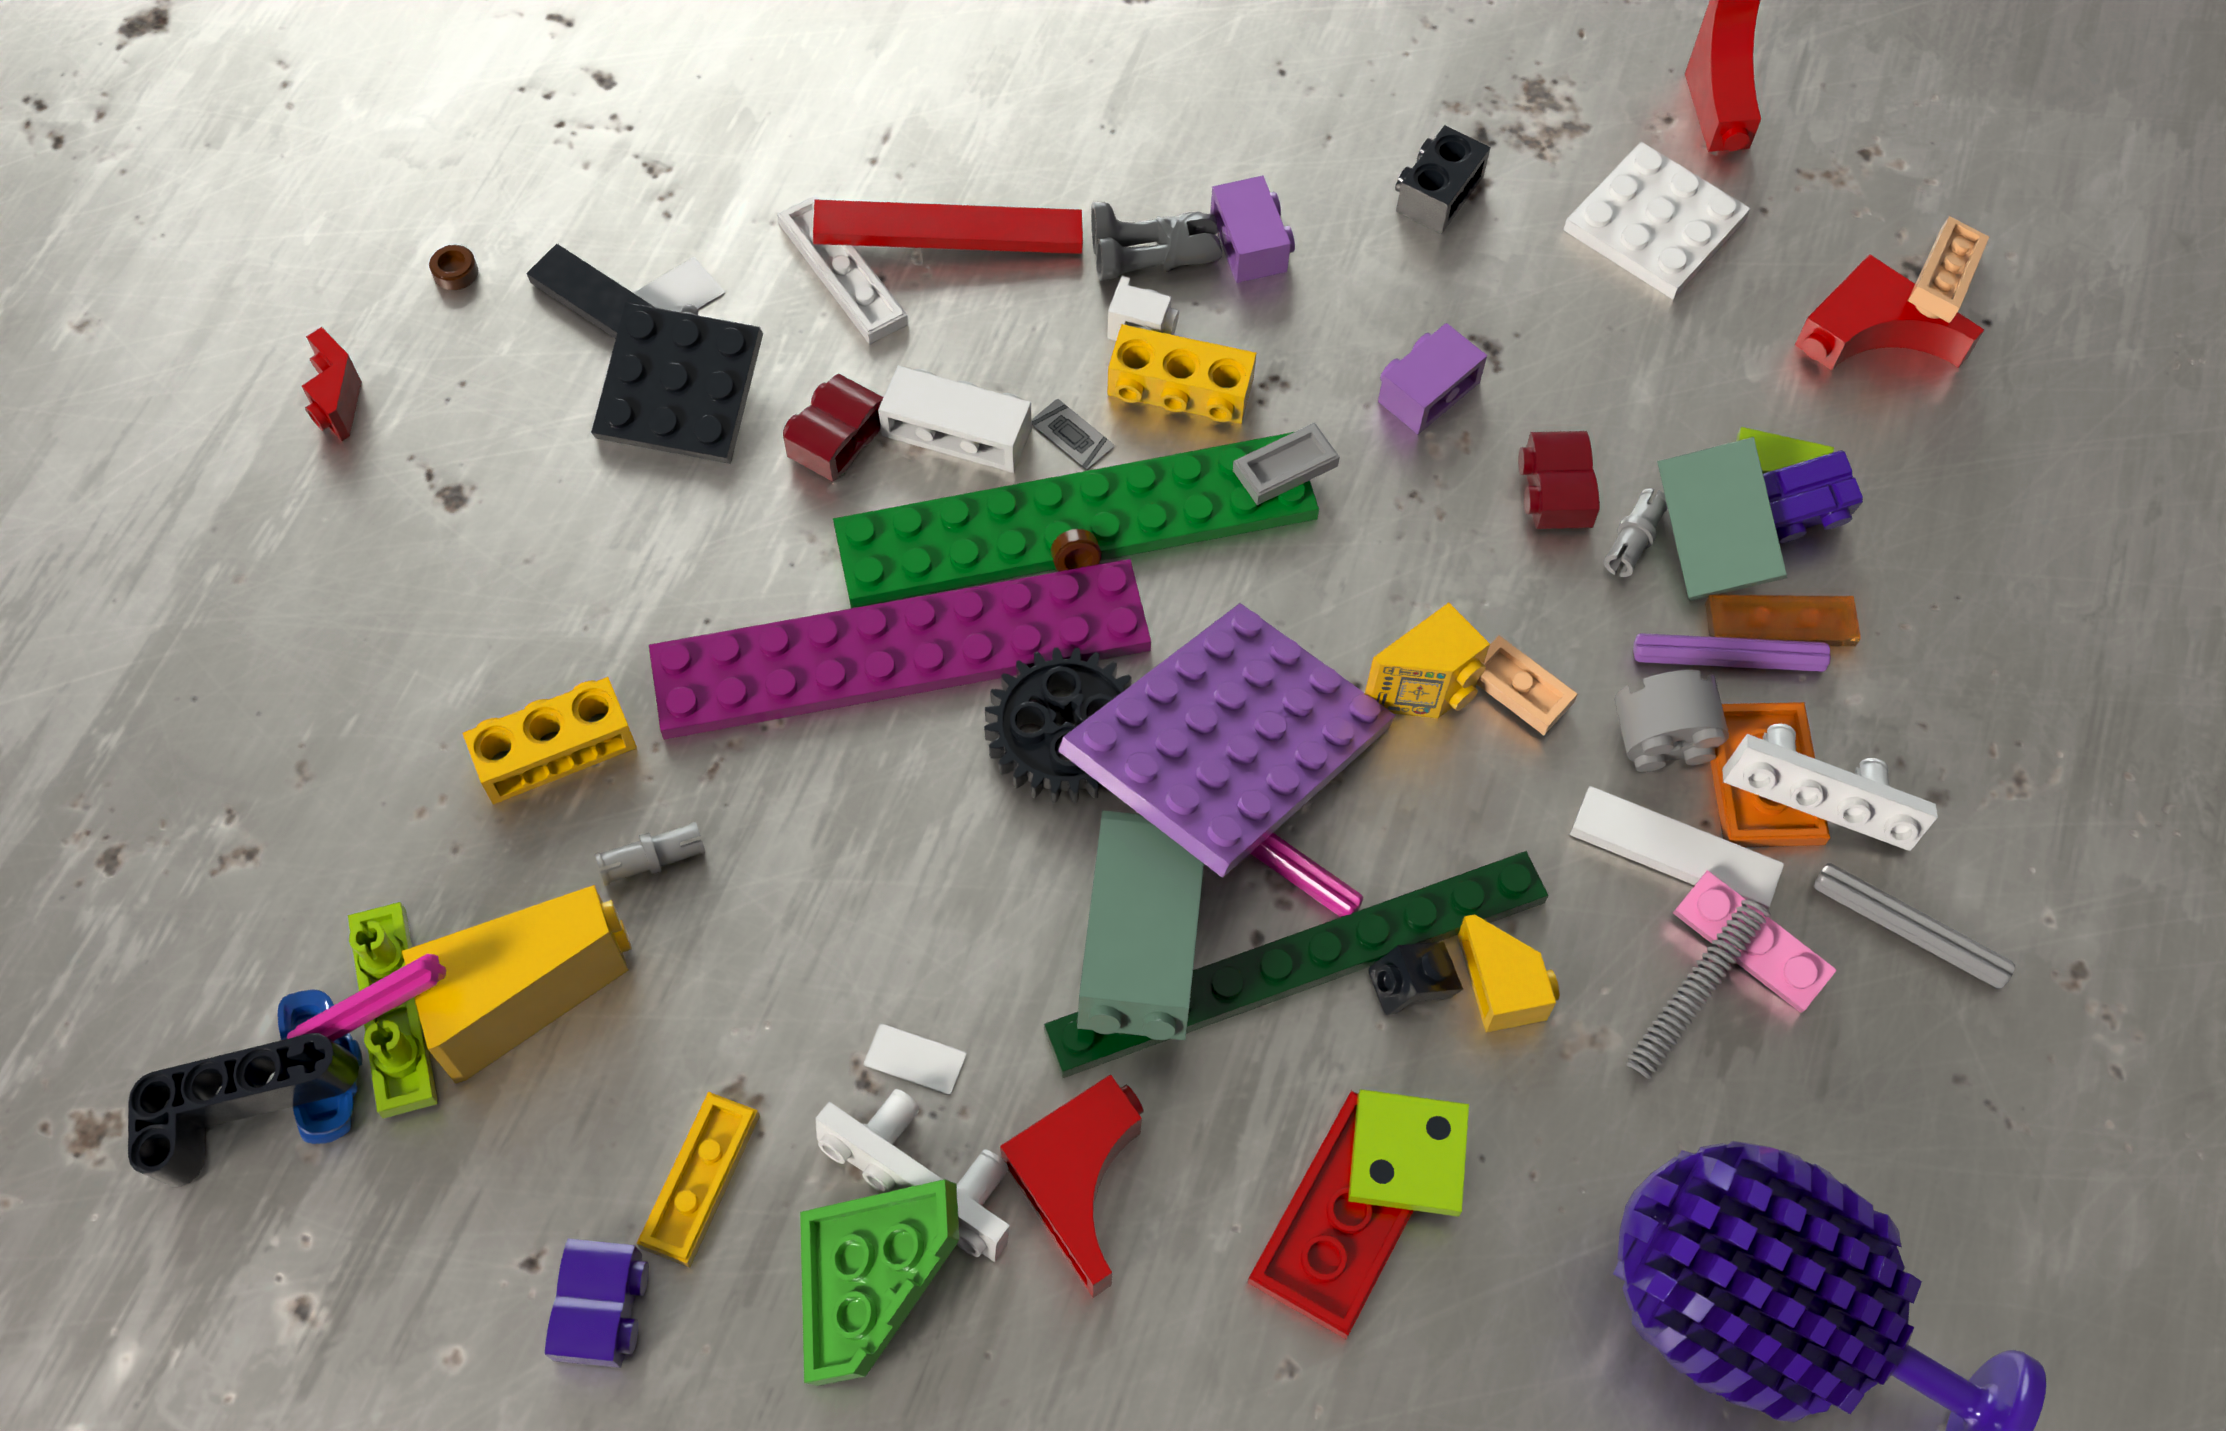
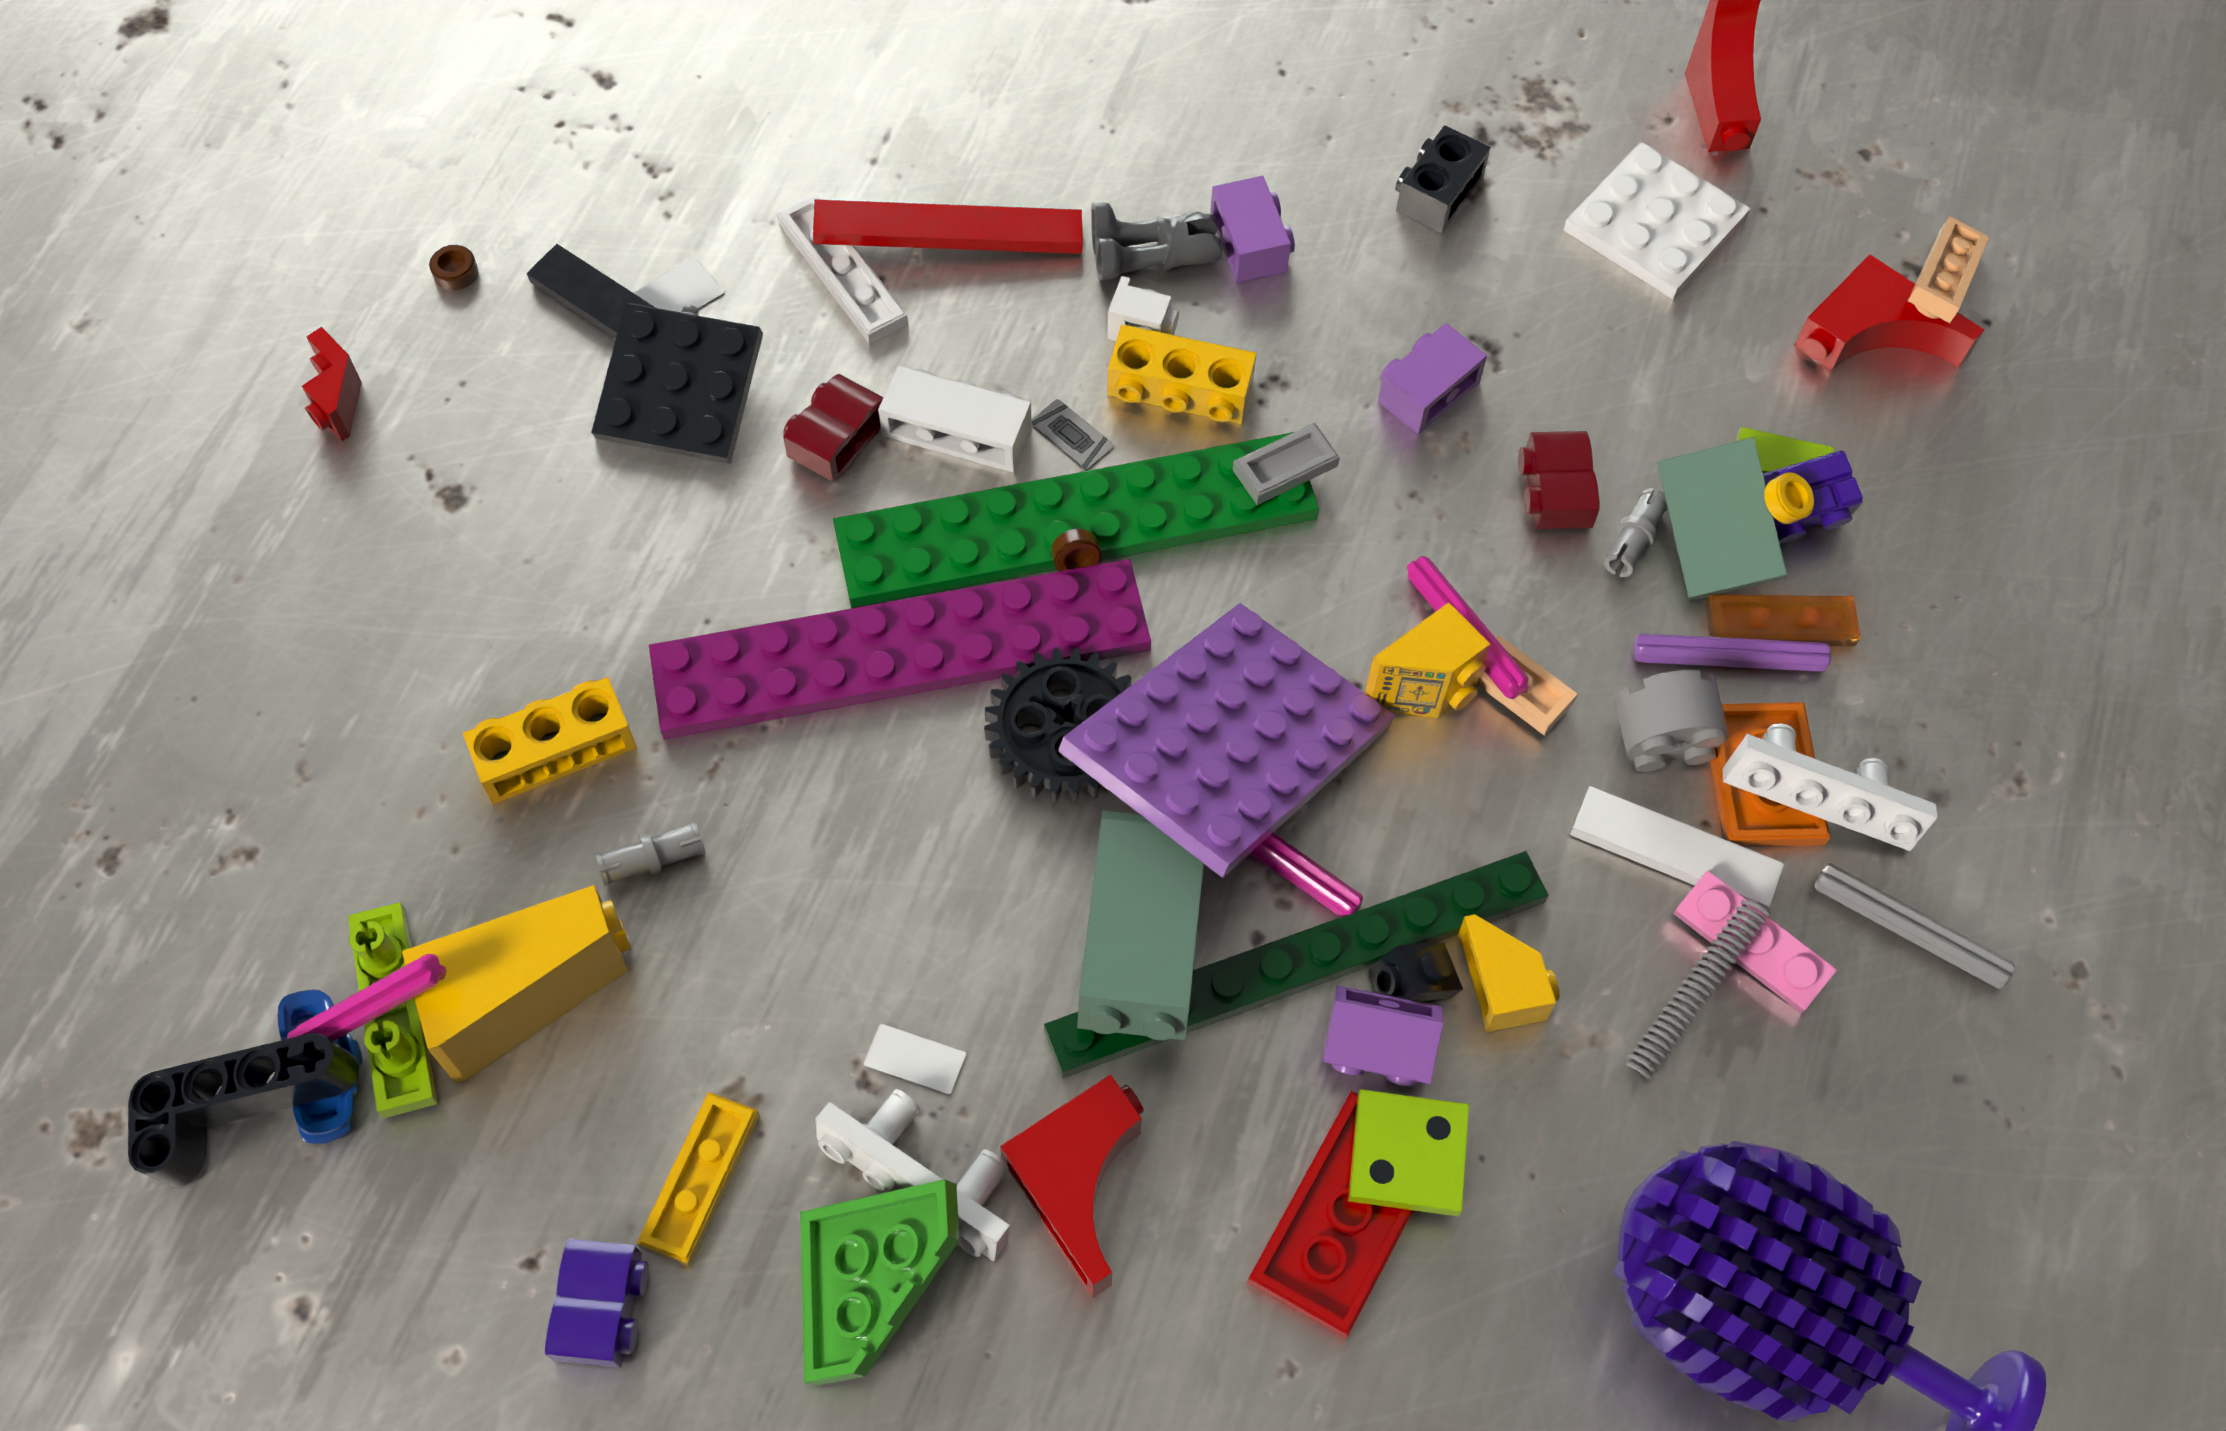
none -> medium lavender brick [1323,985,1444,1086]
none -> dark pink axle [1407,556,1529,699]
none -> yellow tile [1764,472,1814,524]

